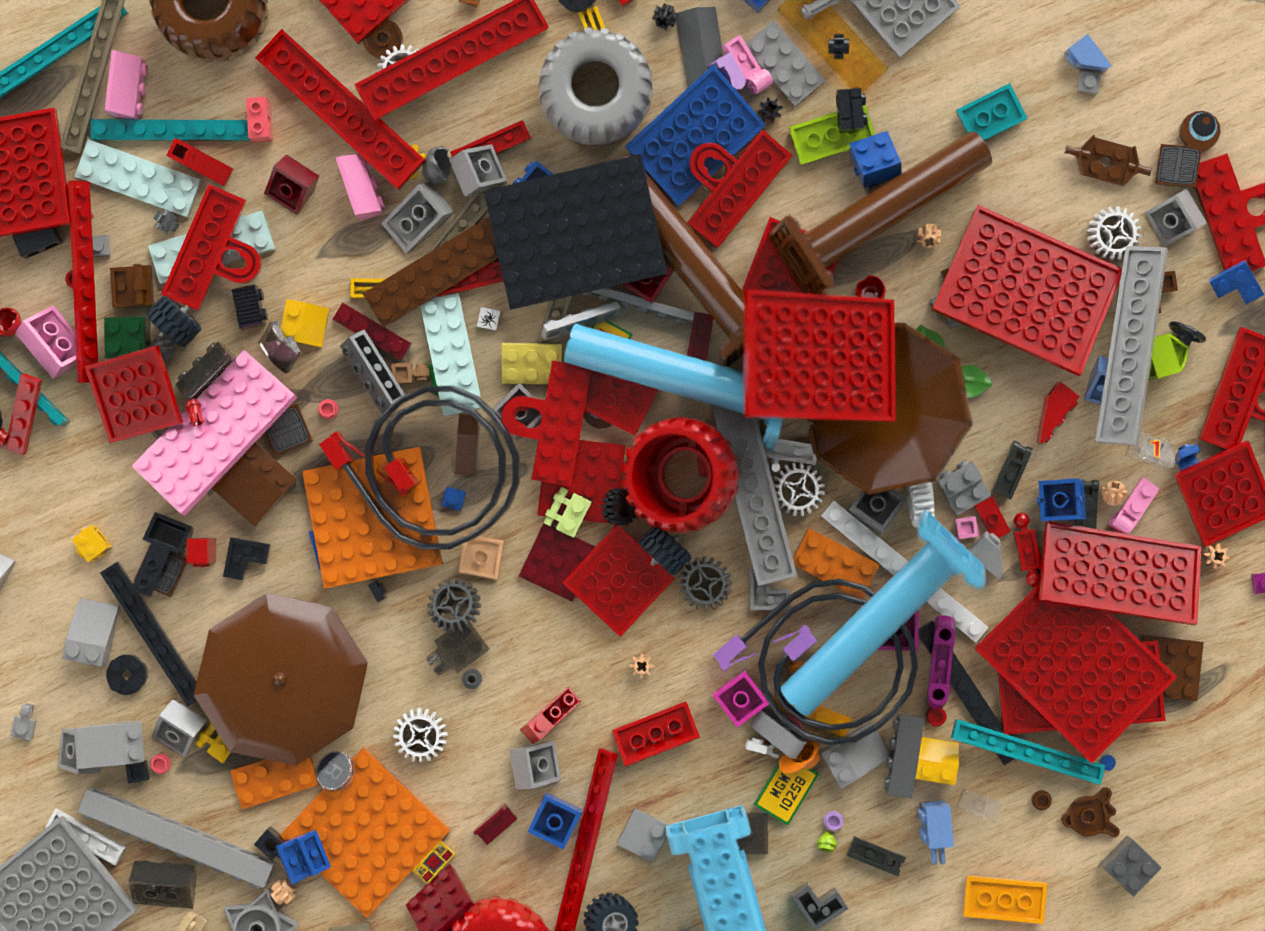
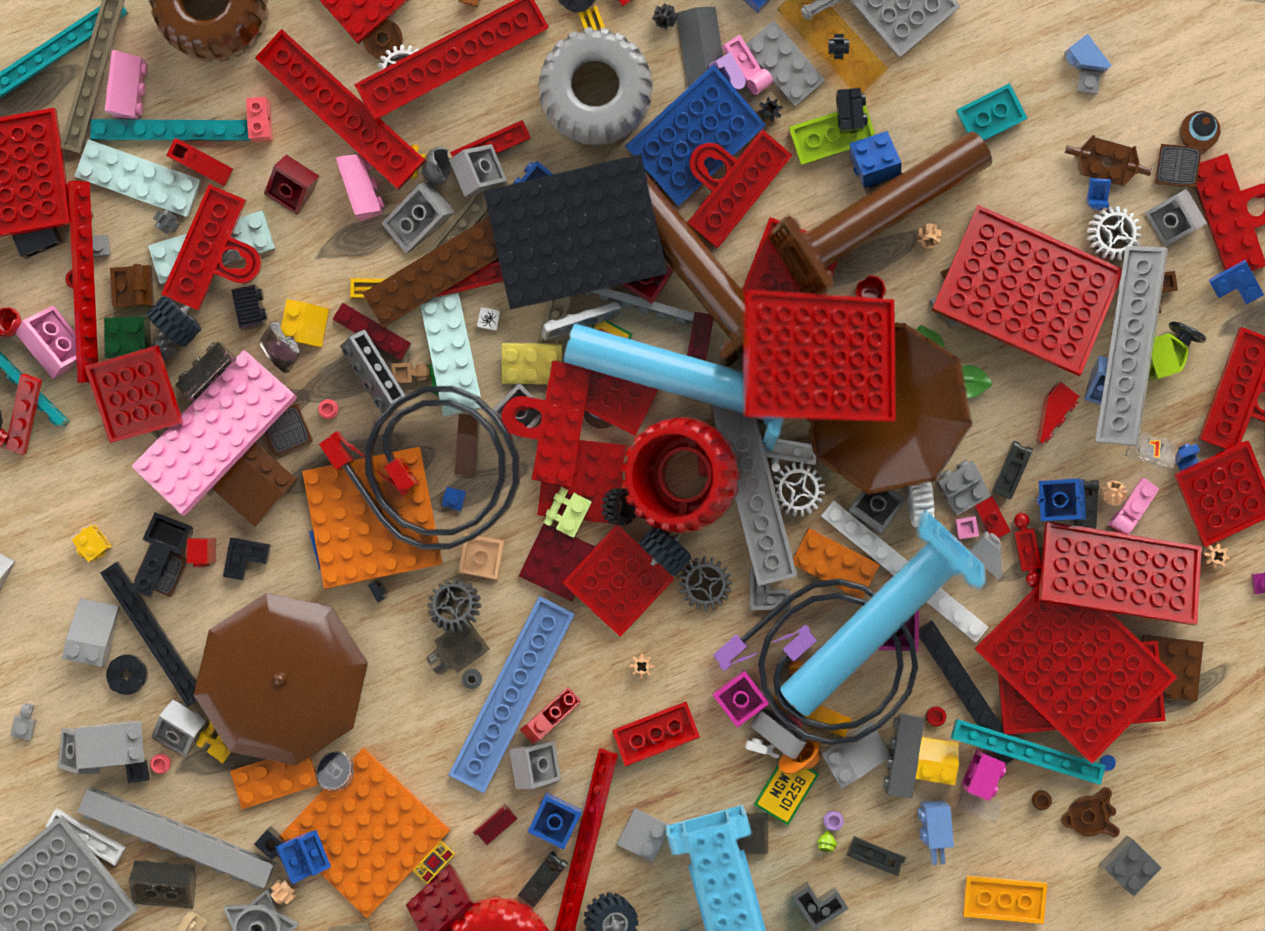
red pin [185,399,204,426] -> none
white gear [393,708,448,763] -> none
magenta plate [926,615,956,709] -> none
none -> medium blue plate [448,596,575,793]
none -> pearl dark grey plate [518,851,568,908]
none -> dark pink brick [961,749,1006,801]
none -> blue bracket [1086,178,1111,210]

